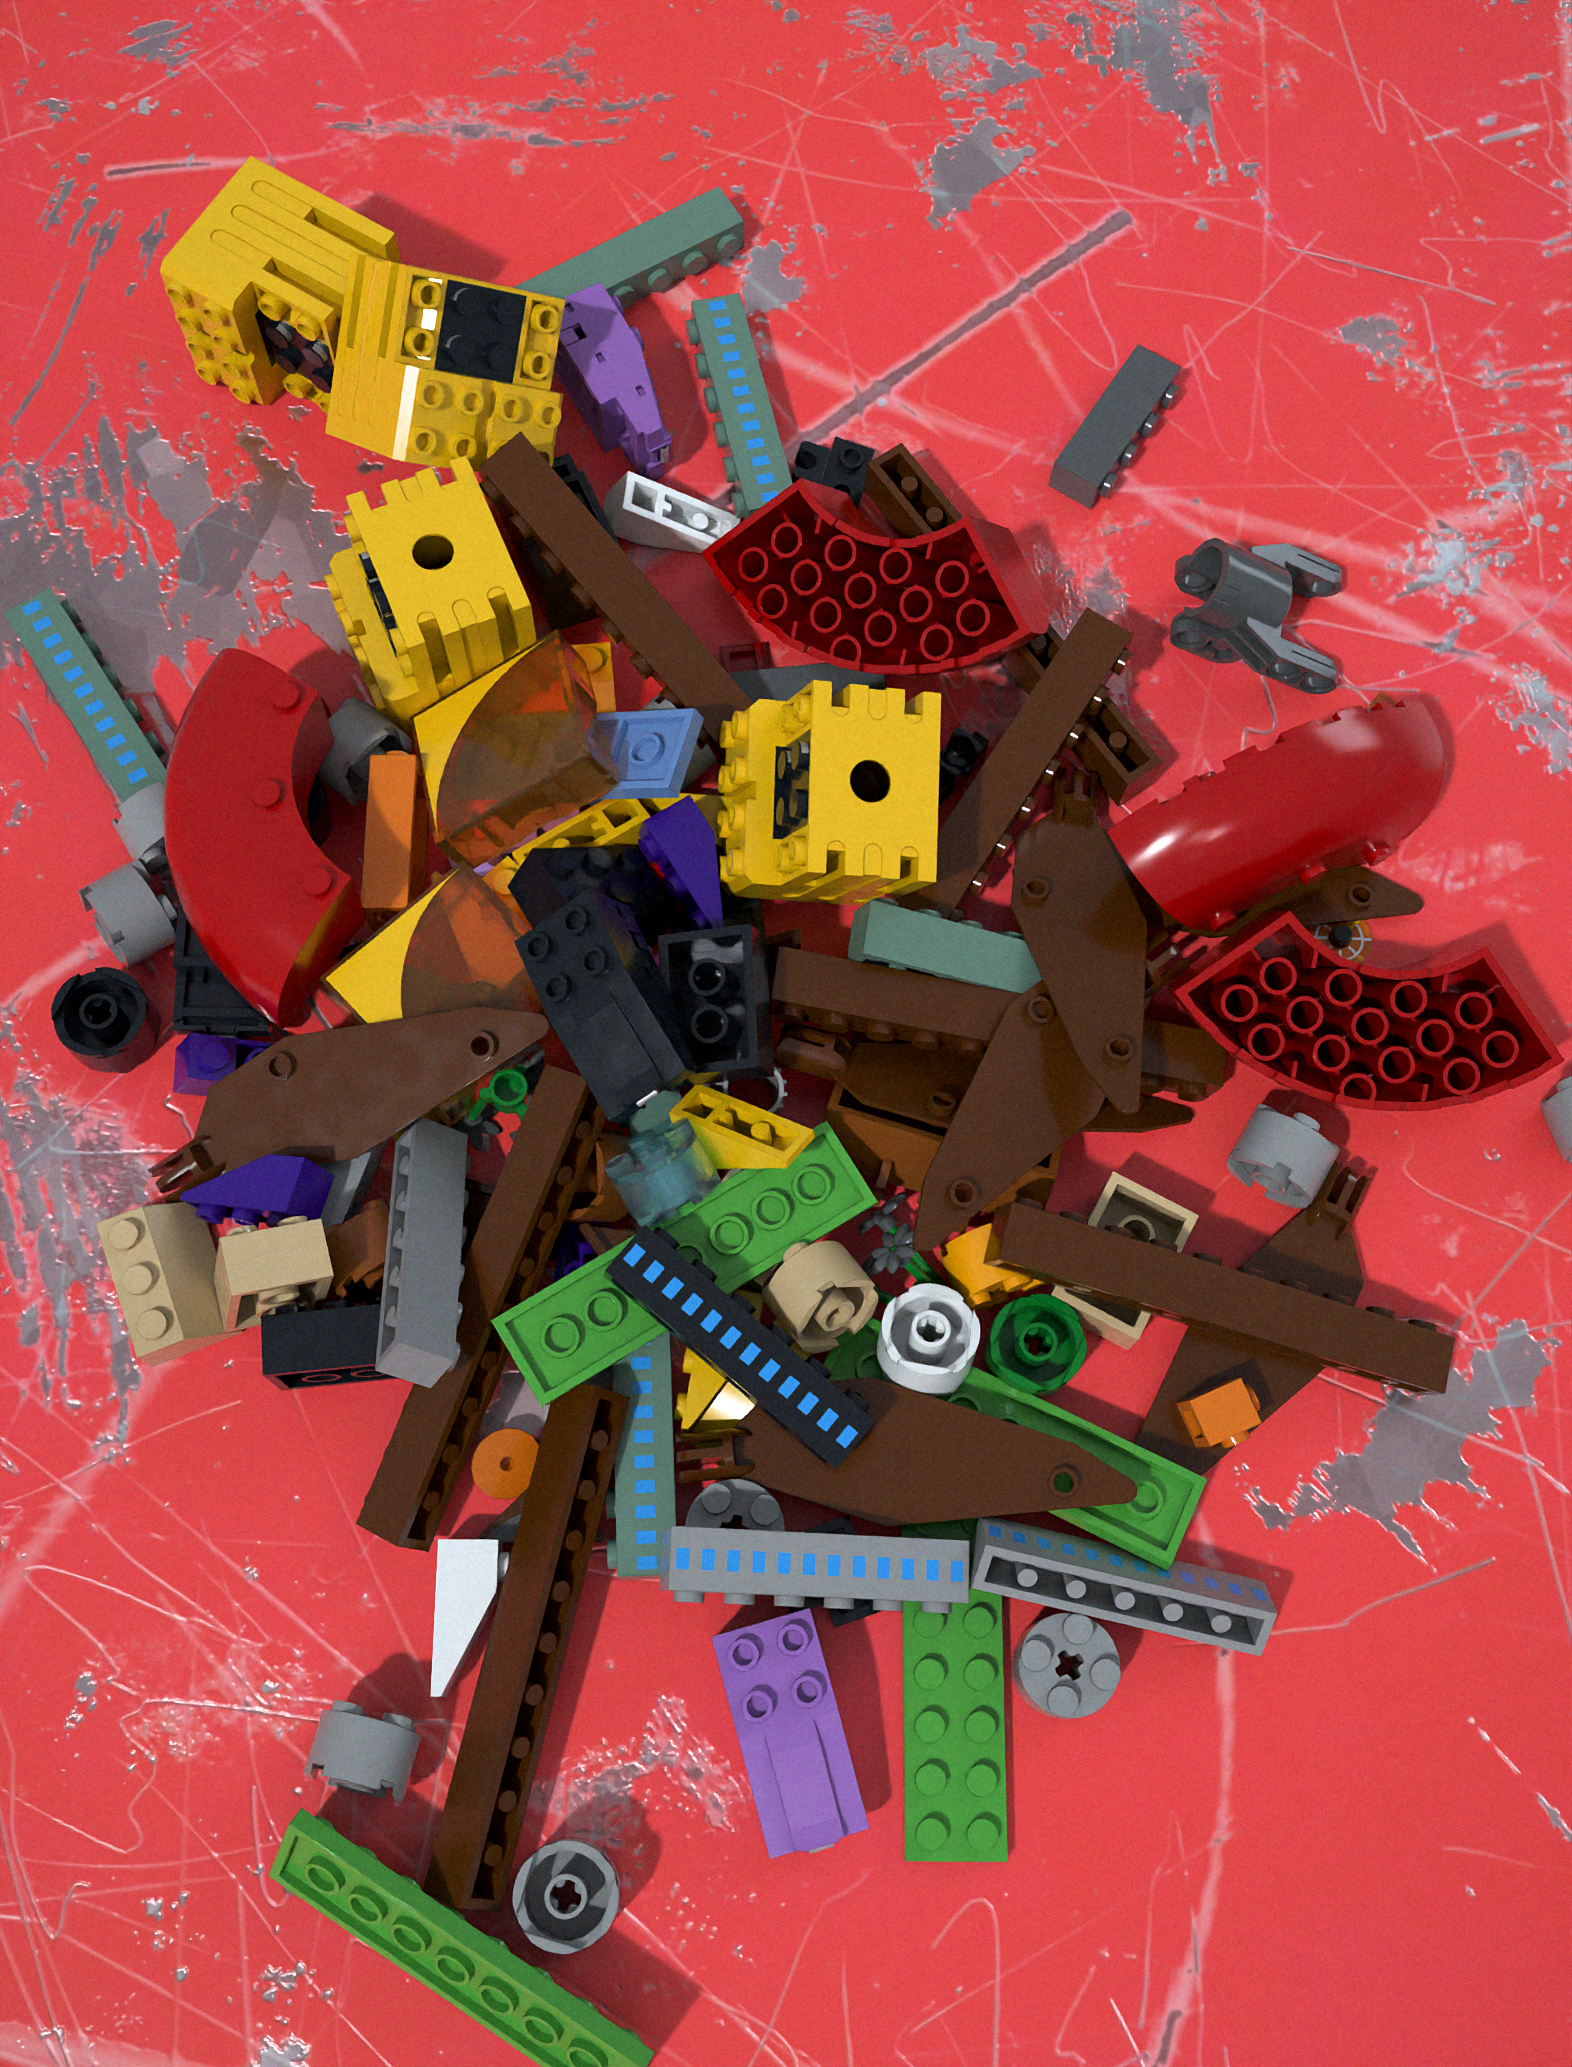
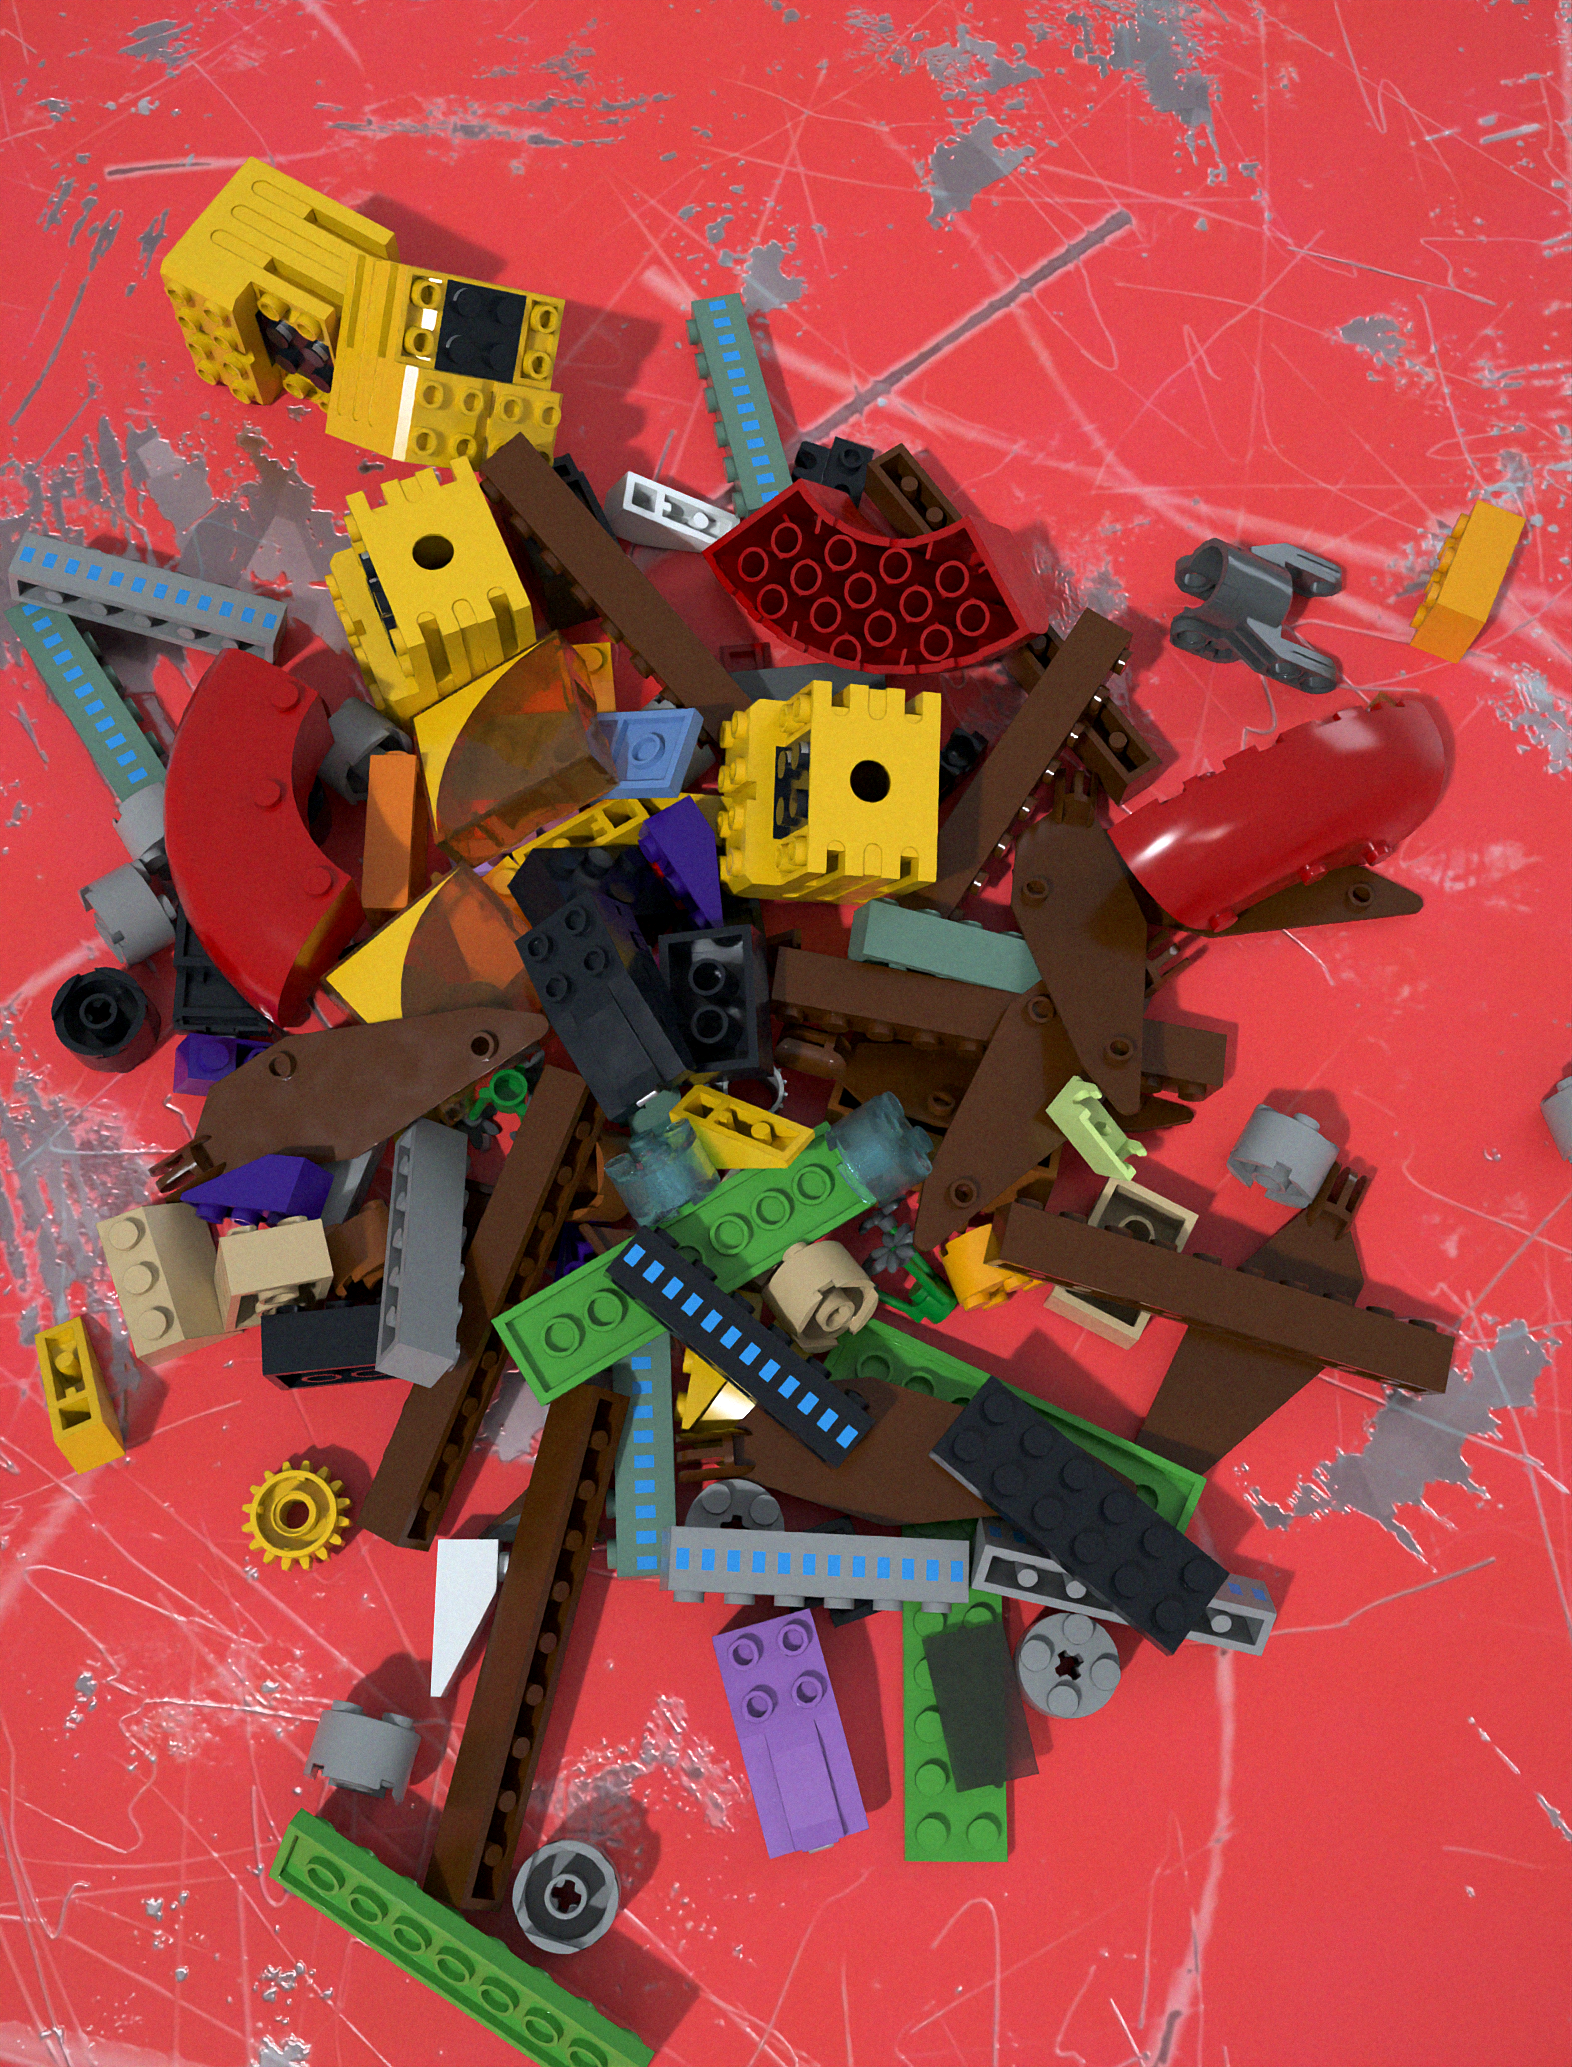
orange piece [471,1428,539,1500] -> none
sand green brick [513,186,744,309] -> none
medium lavender piece [554,282,673,481] -> none
white brick [877,1283,980,1397] -> none
green brick [983,1294,1087,1399] -> none
dark grey brick [1048,344,1181,509] -> none
red brick [1168,910,1565,1111] -> none
orange brick [1176,1378,1262,1448] -> none
piece [1307,920,1372,964] -> none
none -> light grey brick [8,531,288,665]
none -> yellow slope [34,1316,126,1475]
none -> yellow gear [241,1460,353,1572]
none -> clear light blue brick [825,1091,934,1208]
none -> clear smoke piece [922,1621,1039,1793]
none -> black plate [927,1375,1230,1657]
none -> yellowish green hinge [1045,1076,1147,1182]
none -> light orange brick [1409,500,1526,664]

